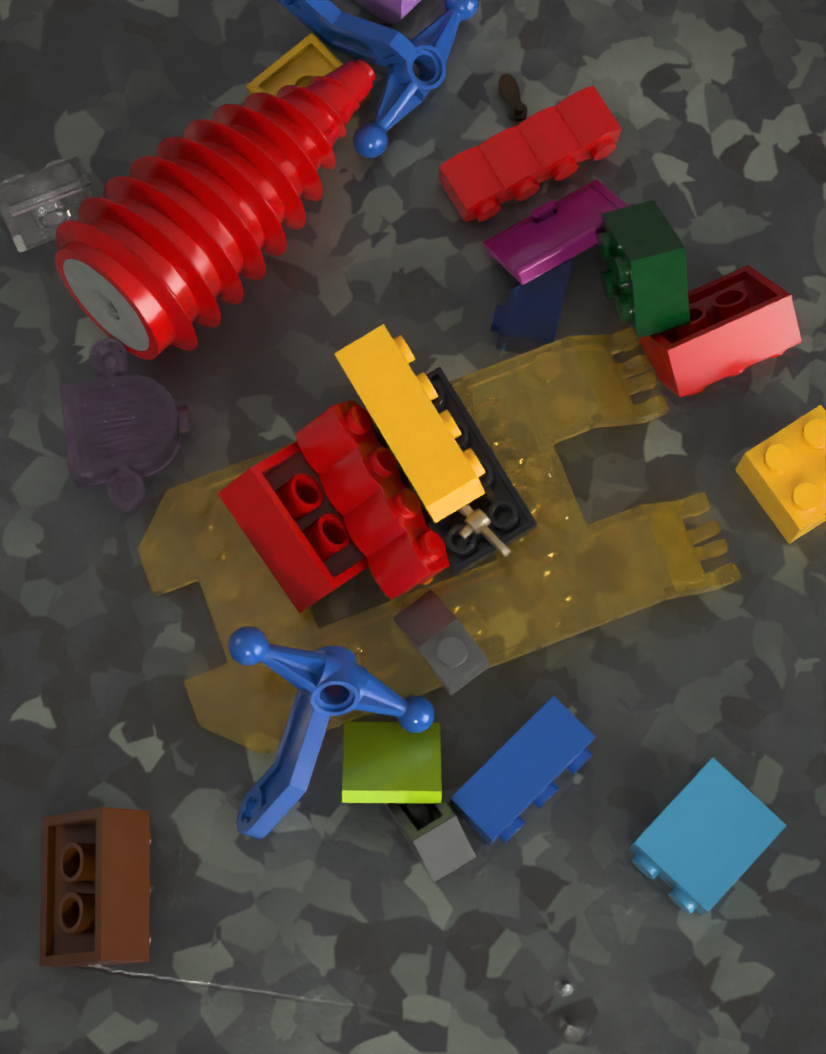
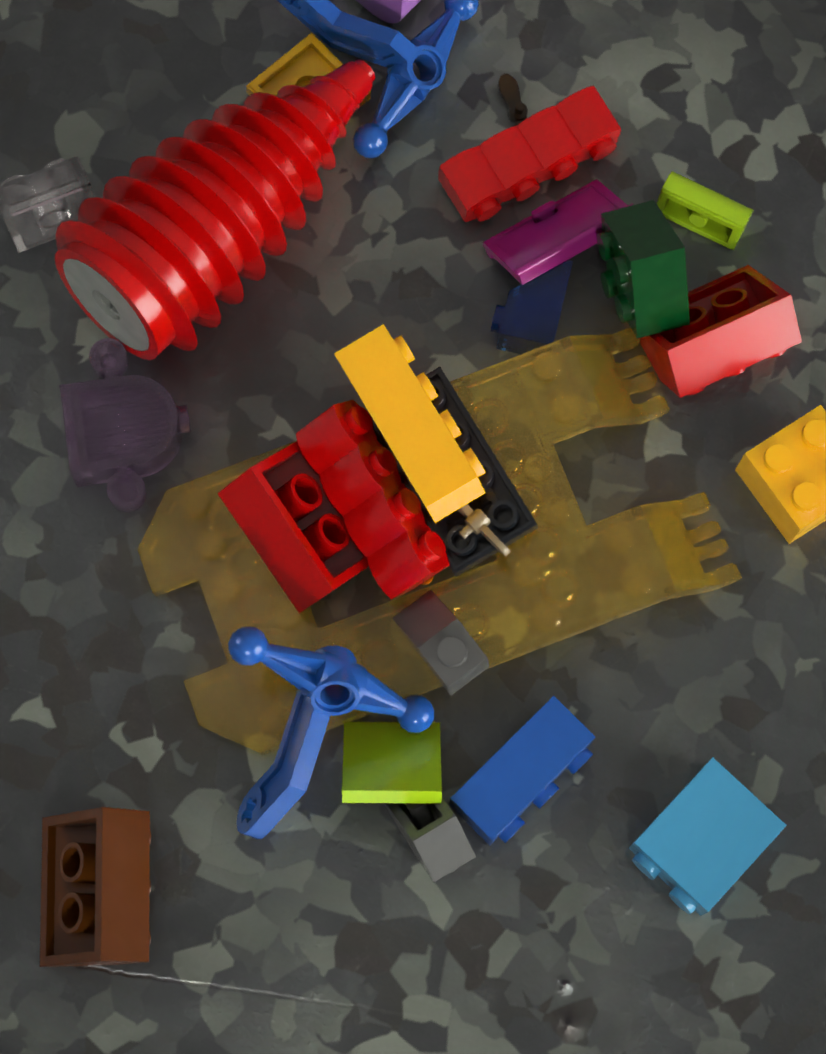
none -> lime brick [656,171,753,250]

